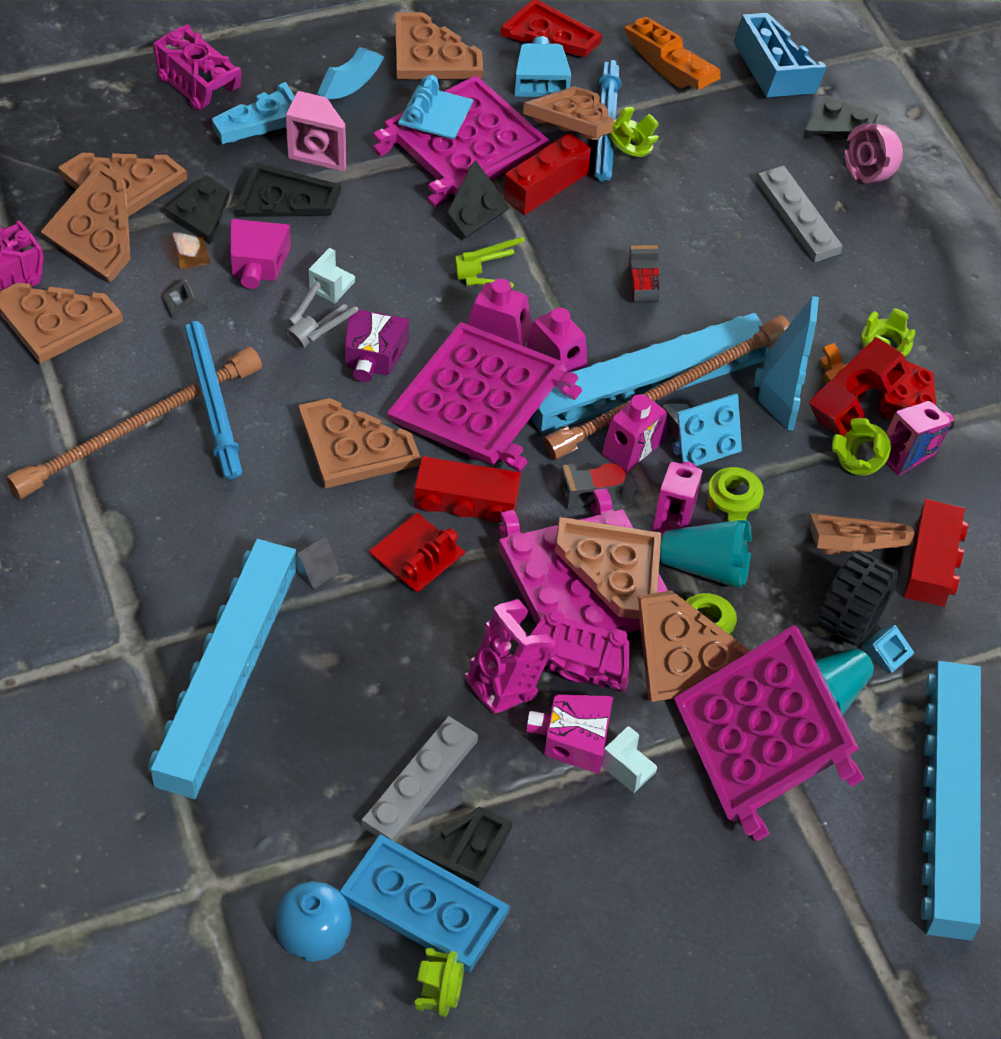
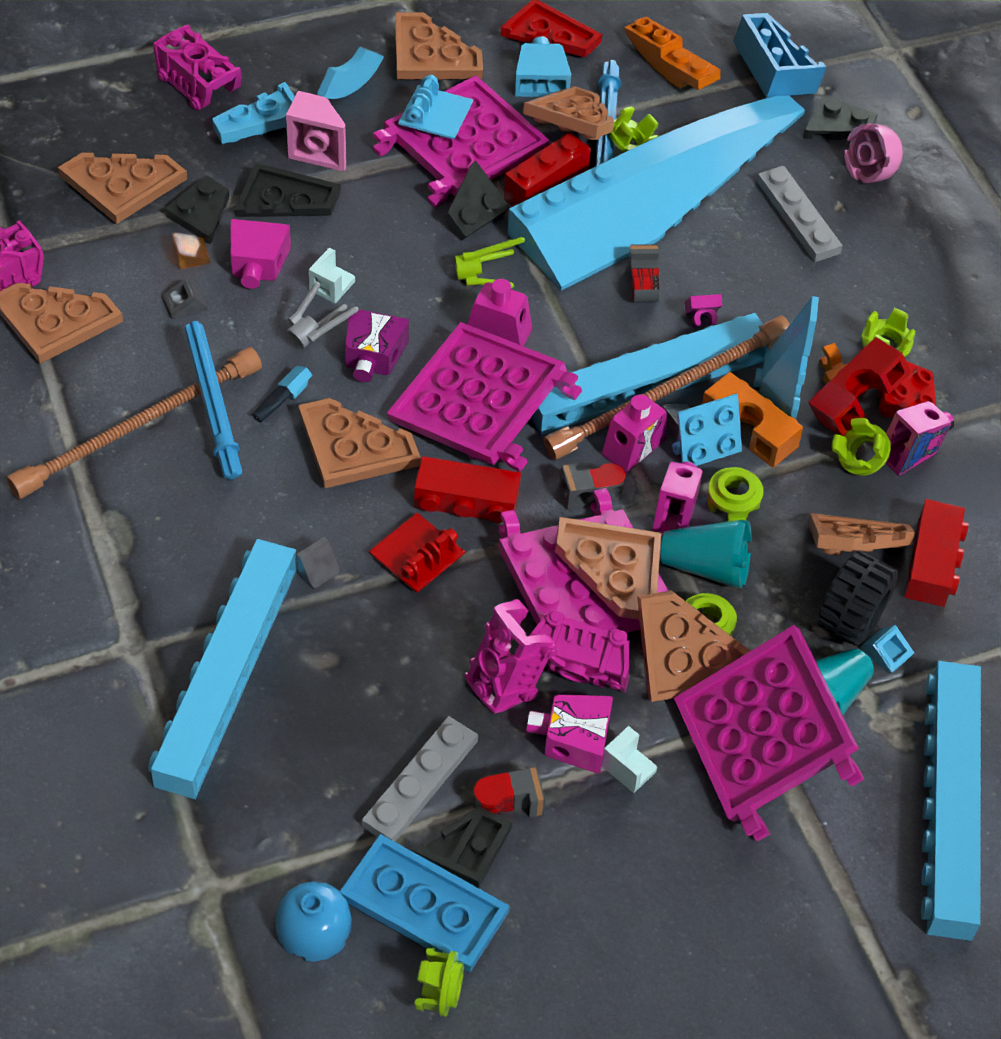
nougat plate [41,163,131,283] -> none
dark pink torso [526,308,587,372] -> none
none -> piece [252,365,313,423]
none -> leg [473,767,545,817]
none -> medium azure wedge [508,95,805,291]
none -> dark pink tile [685,294,722,328]
none -> orange arch [702,372,803,468]

